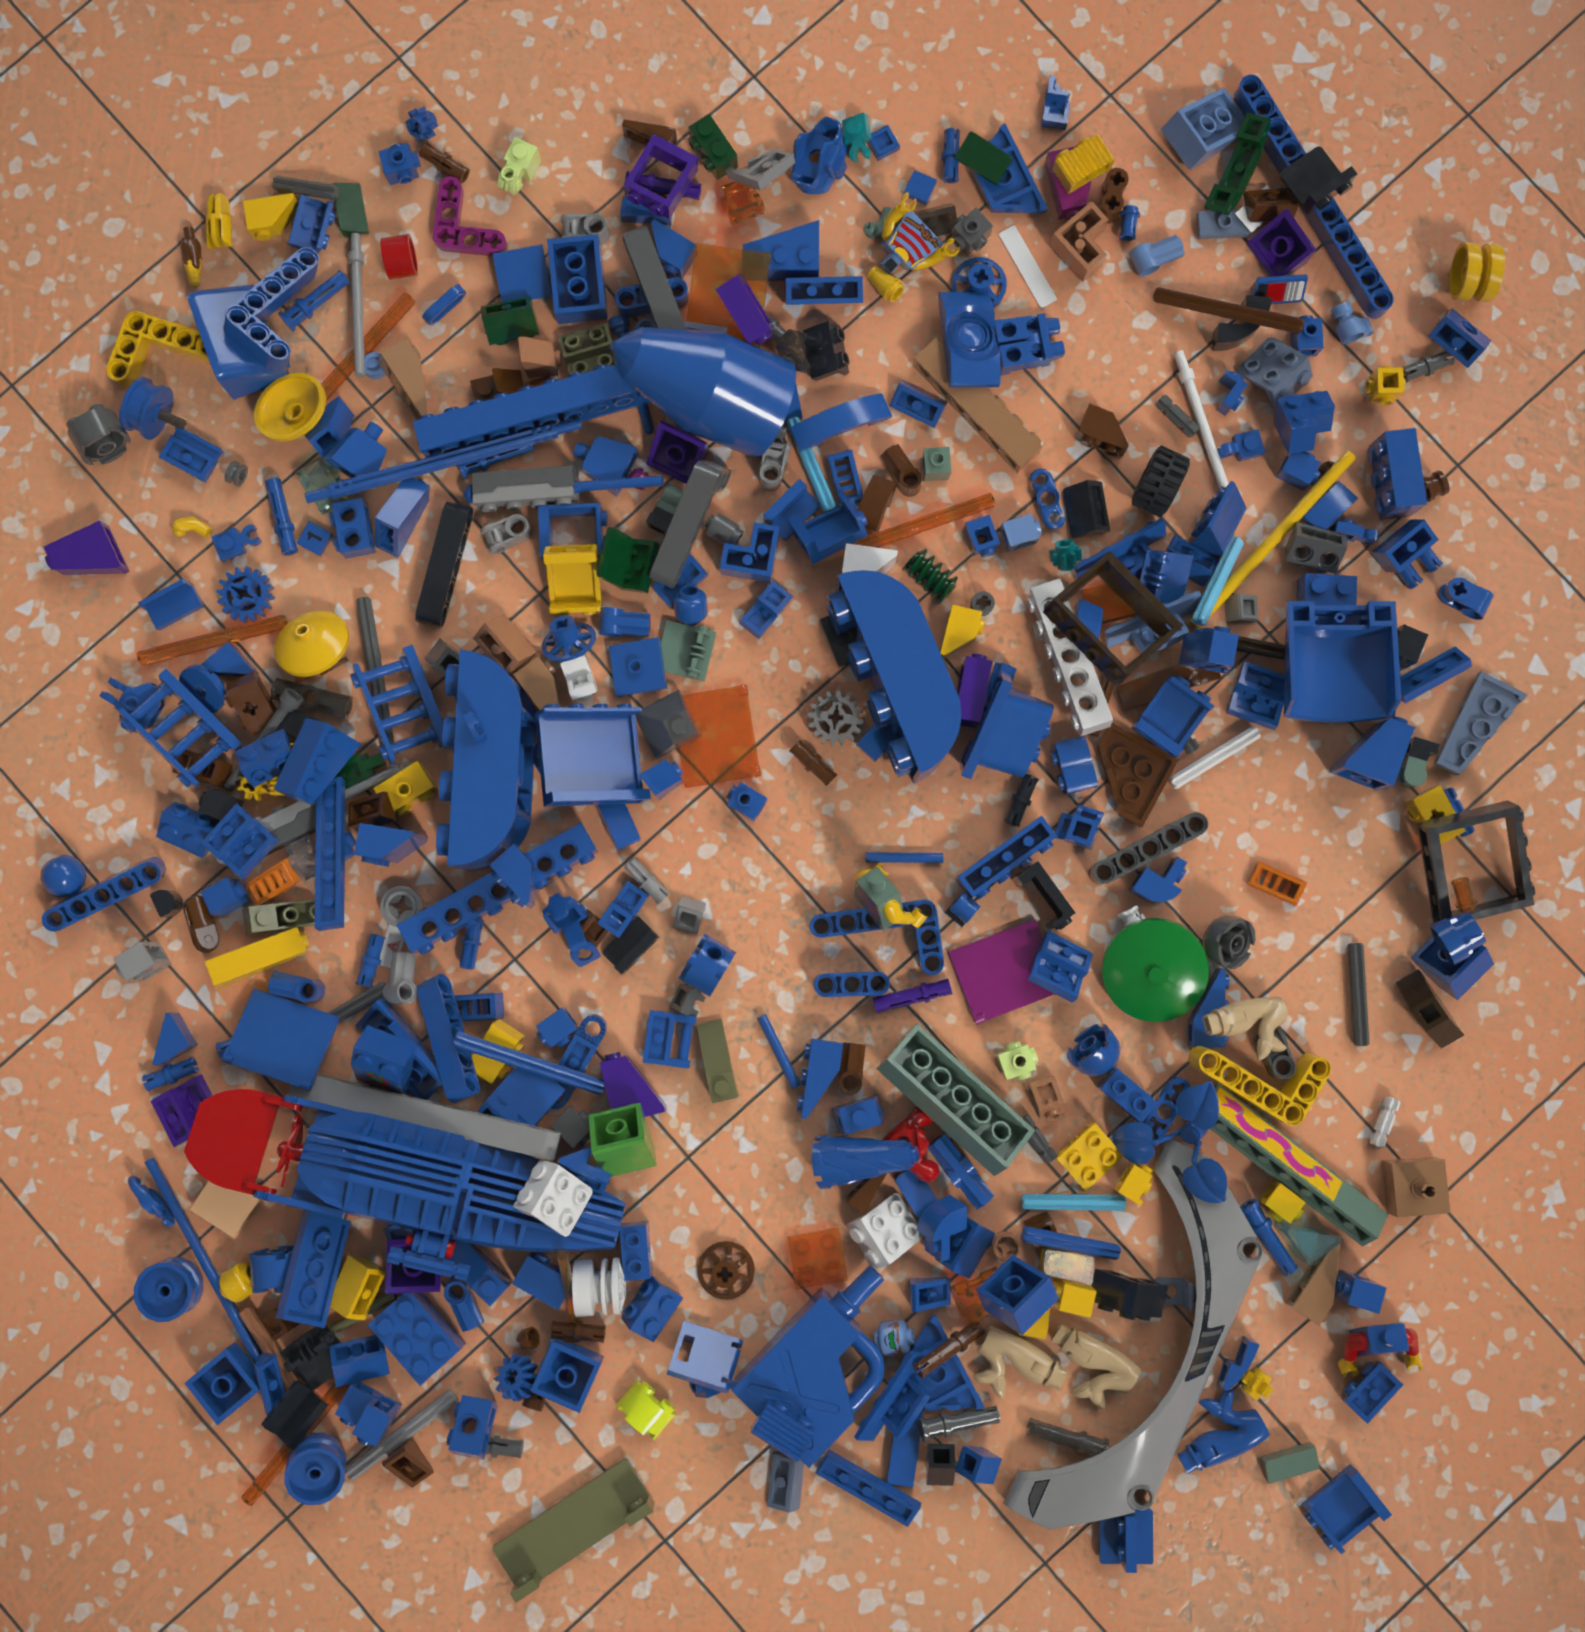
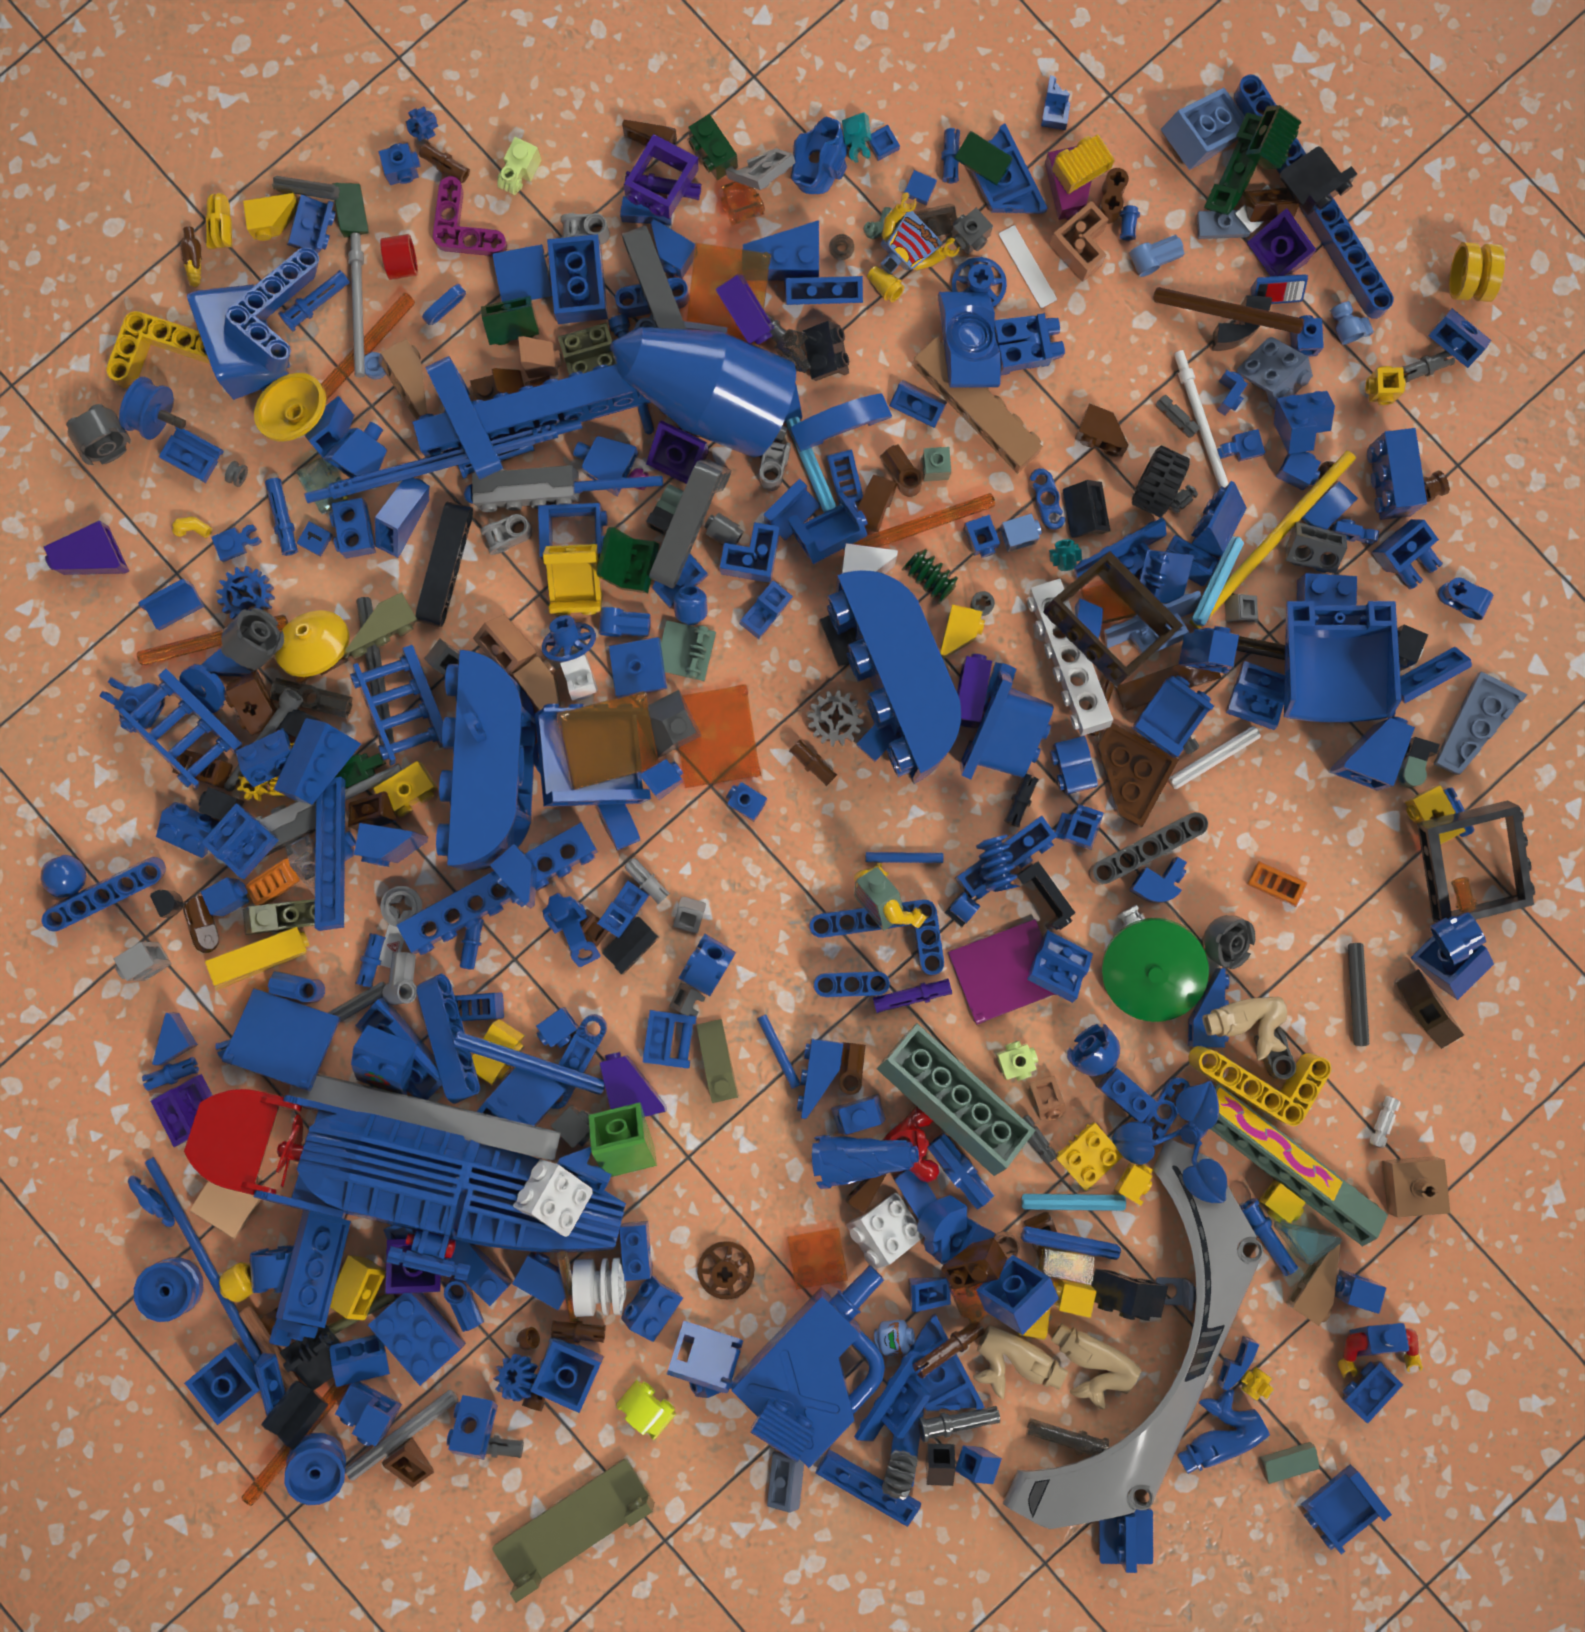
none -> dark grey brick [221,608,284,671]
none -> blue bracket [269,1319,318,1347]
none -> olive slope [344,592,417,659]
none -> blue beam [425,356,504,480]
none -> clear orange piece [557,691,659,789]
none -> clear smoke plate [829,234,854,260]
none -> dark grey gear [882,1450,918,1500]
none -> reddish brown slope [941,1238,1007,1290]
none -> blue piece [976,835,1020,892]
none -> dark grey piece [1169,485,1198,514]
none -> dark green brick [1245,105,1302,170]

